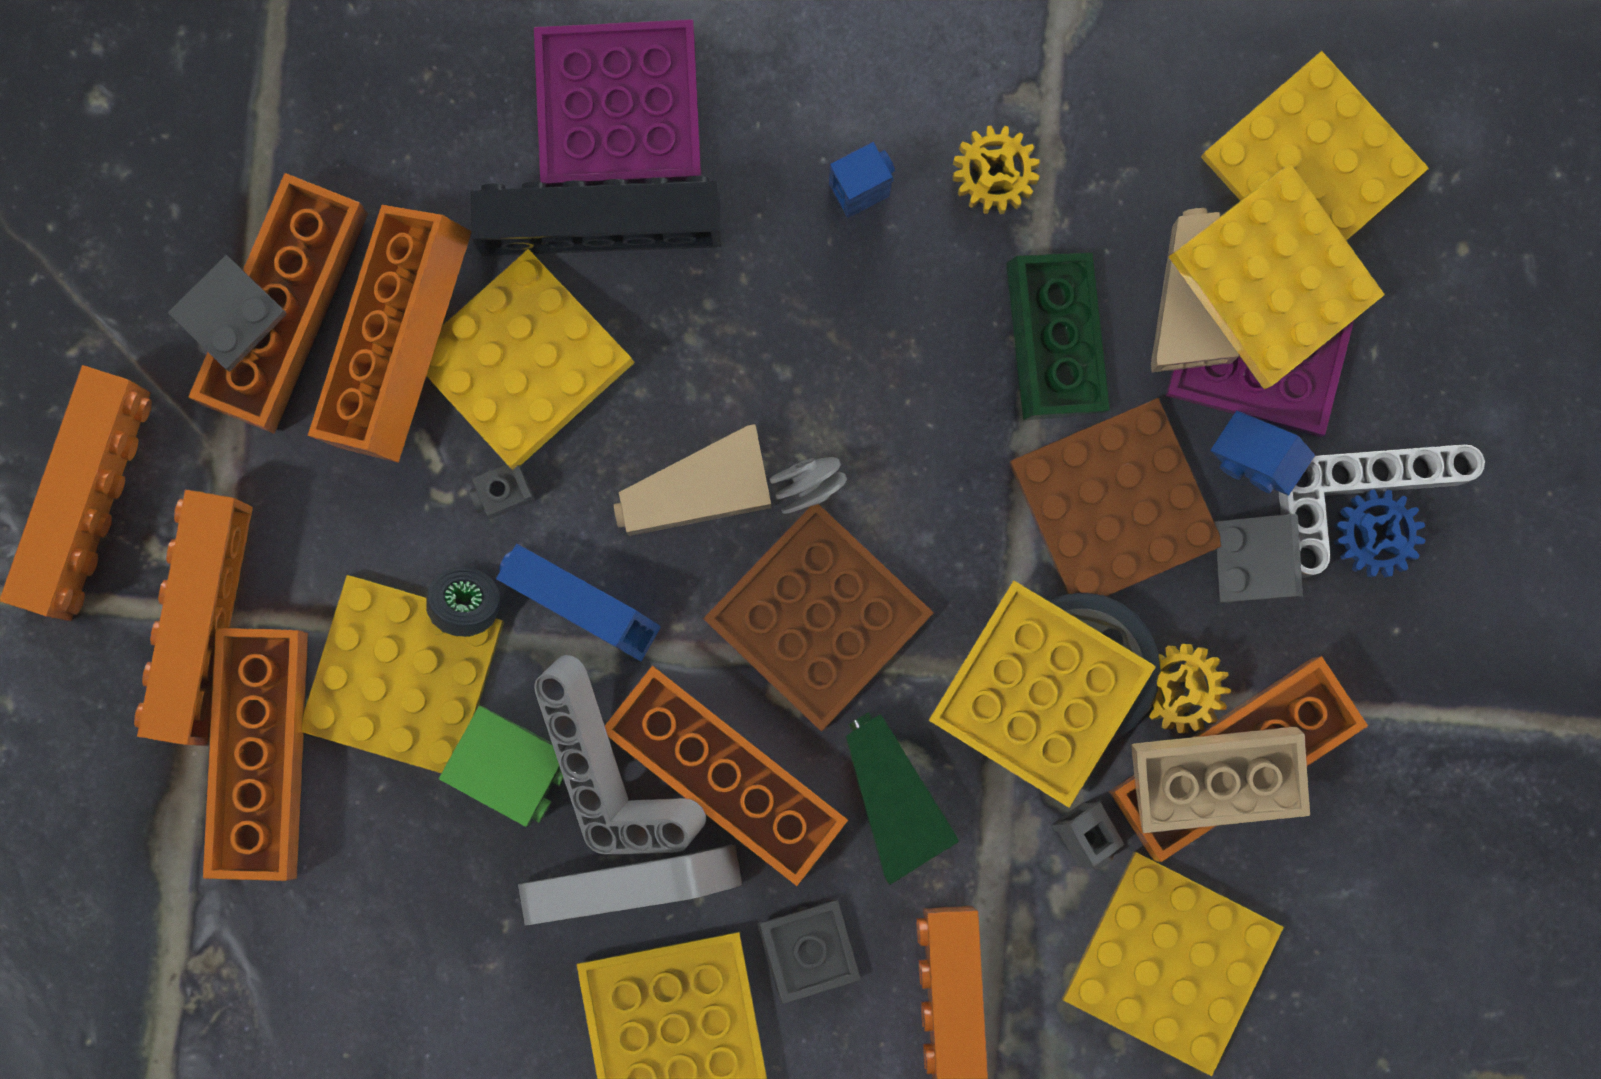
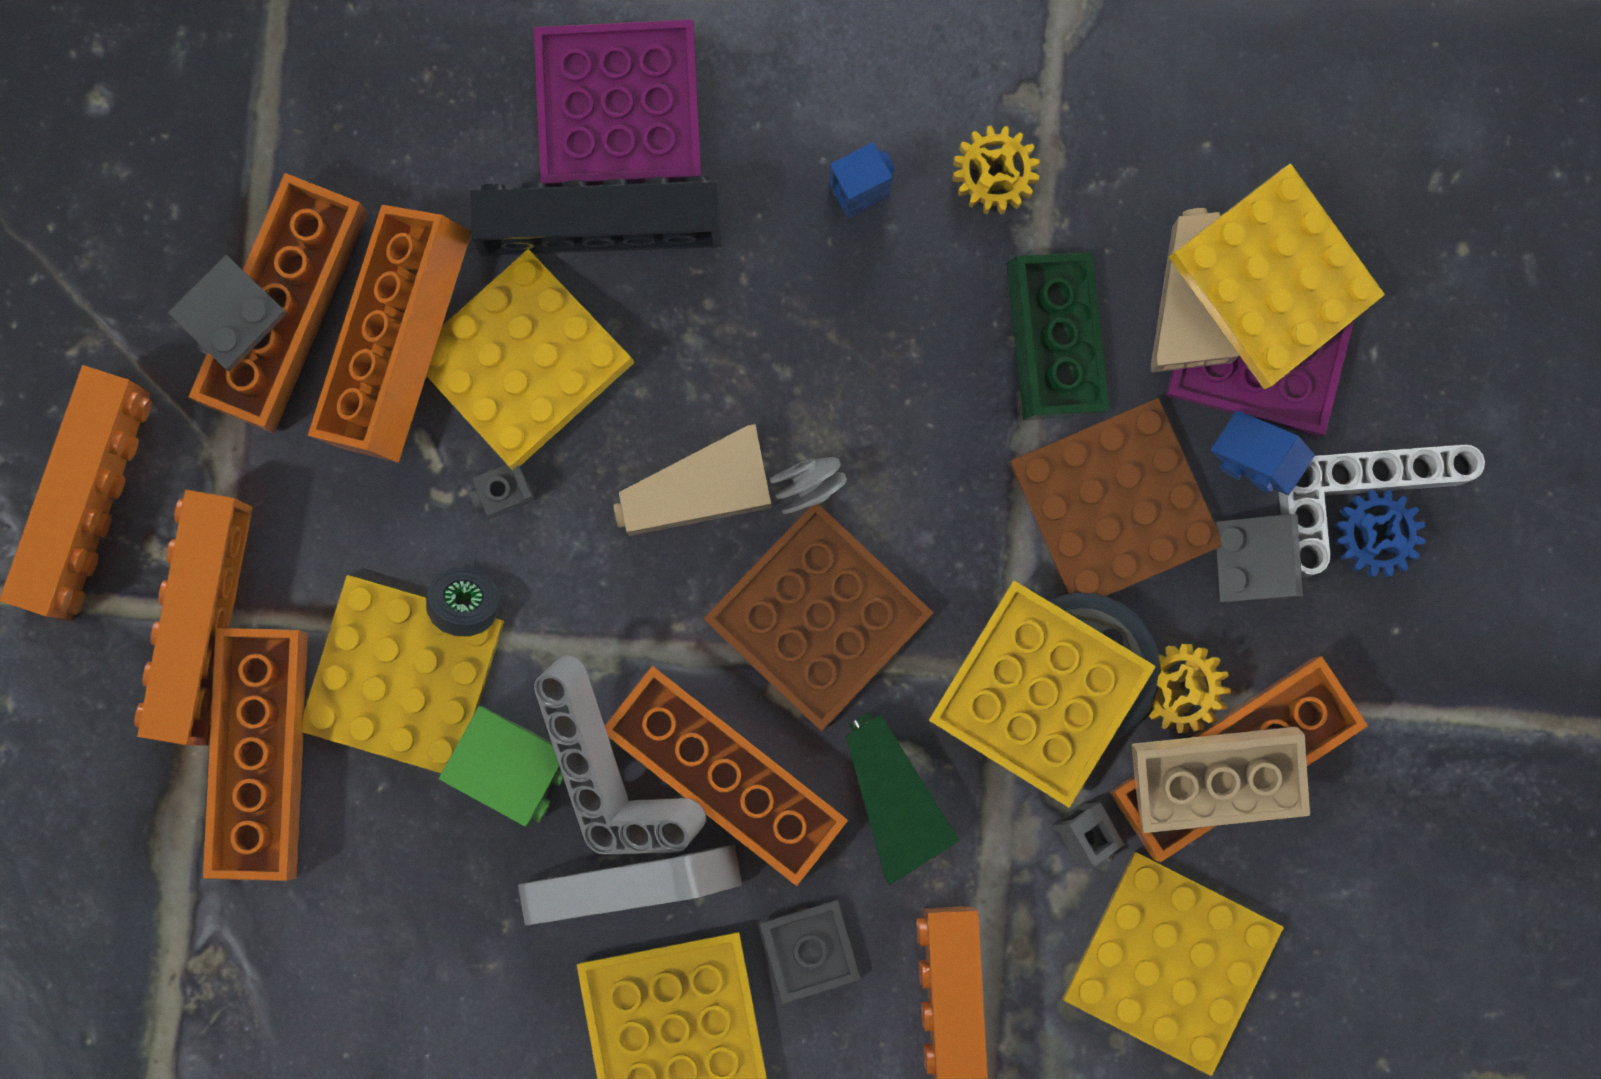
blue slope [496,543,661,662] -> none
yellow plate [1201,51,1429,241] -> none

